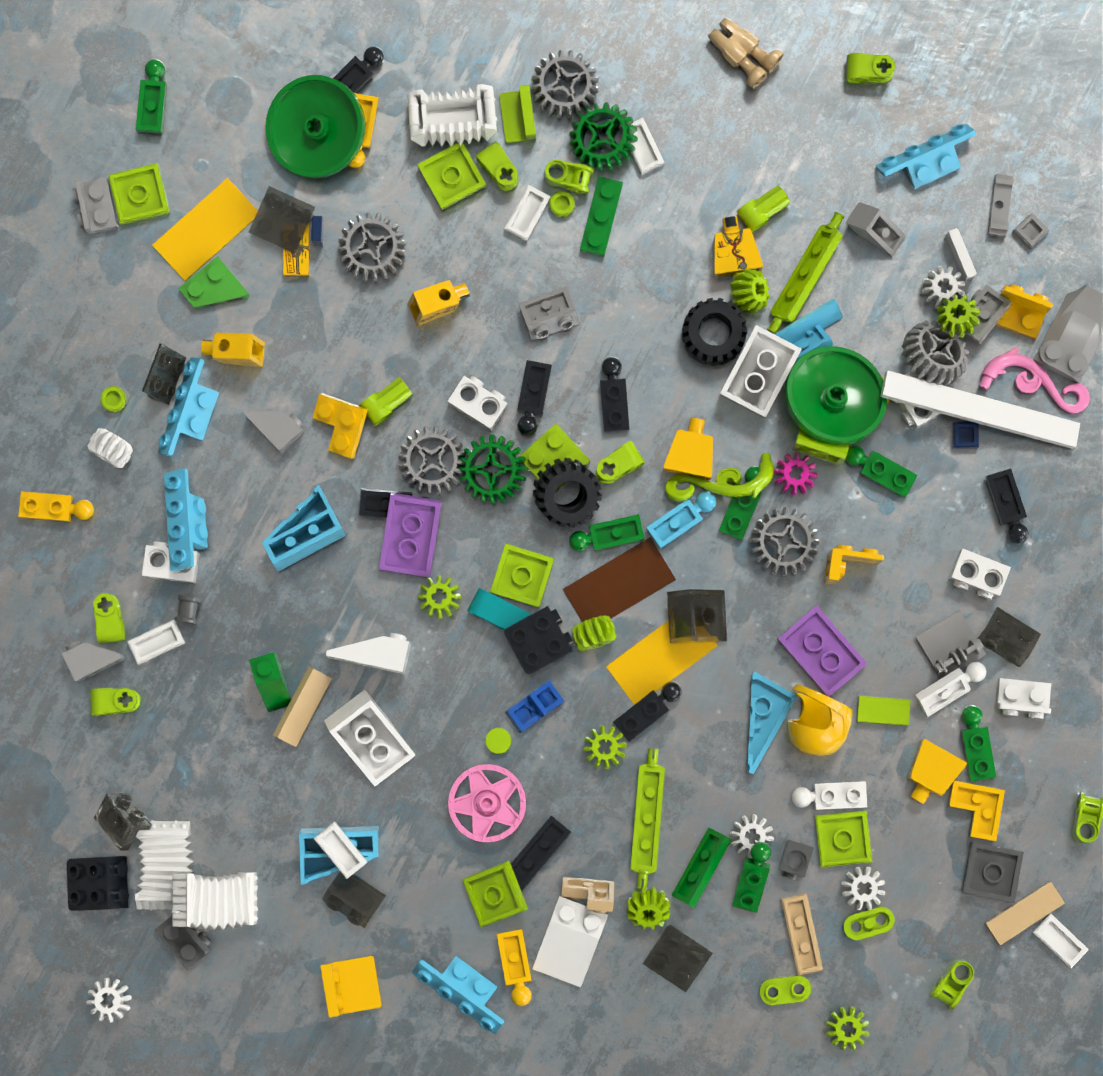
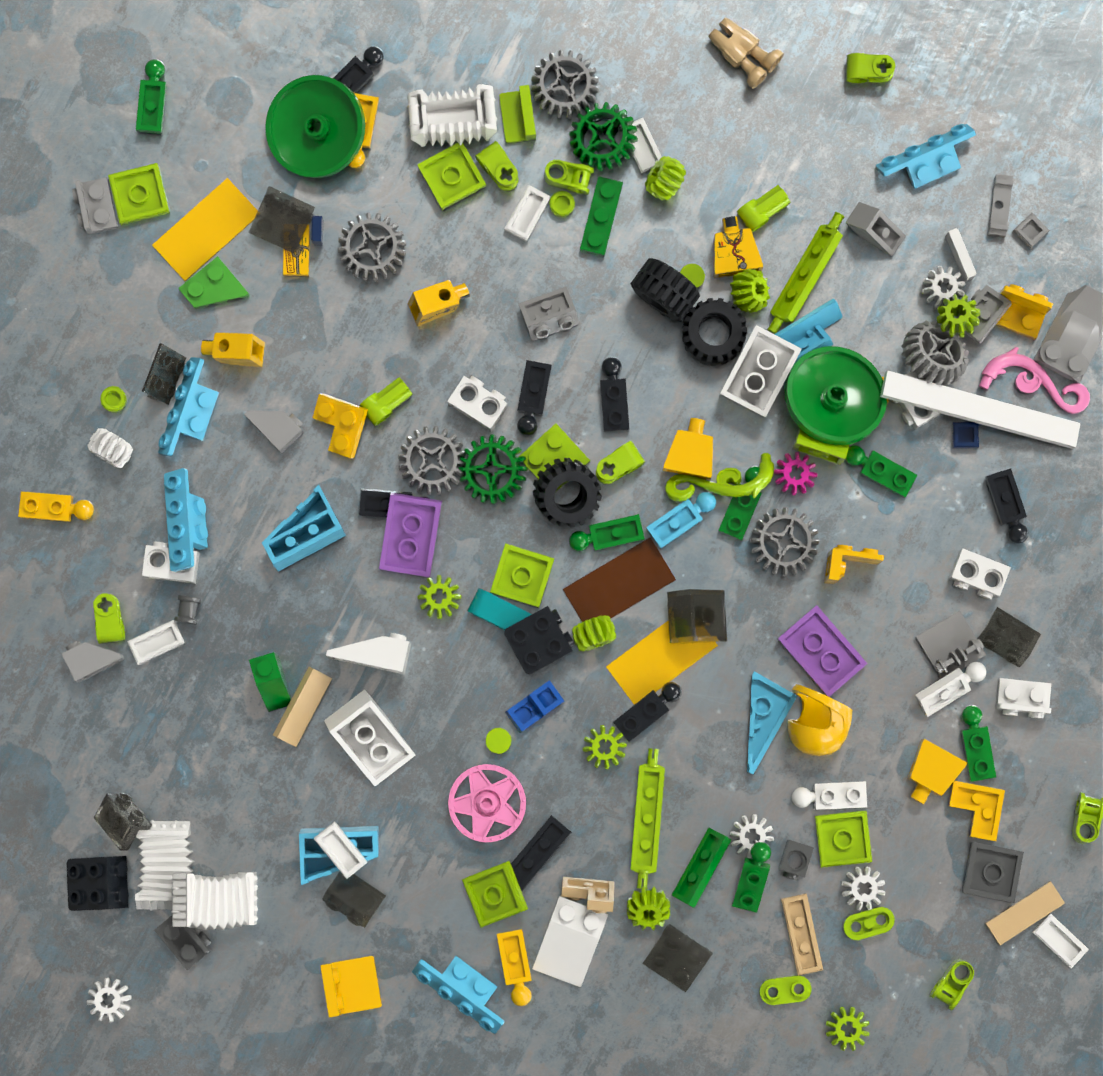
lime piece [90,688,141,716] -> none
lime tile [857,696,911,726] -> none
none -> black tyre [630,258,700,321]
none -> lime gear [645,156,686,200]
none -> lime tile [680,263,705,289]

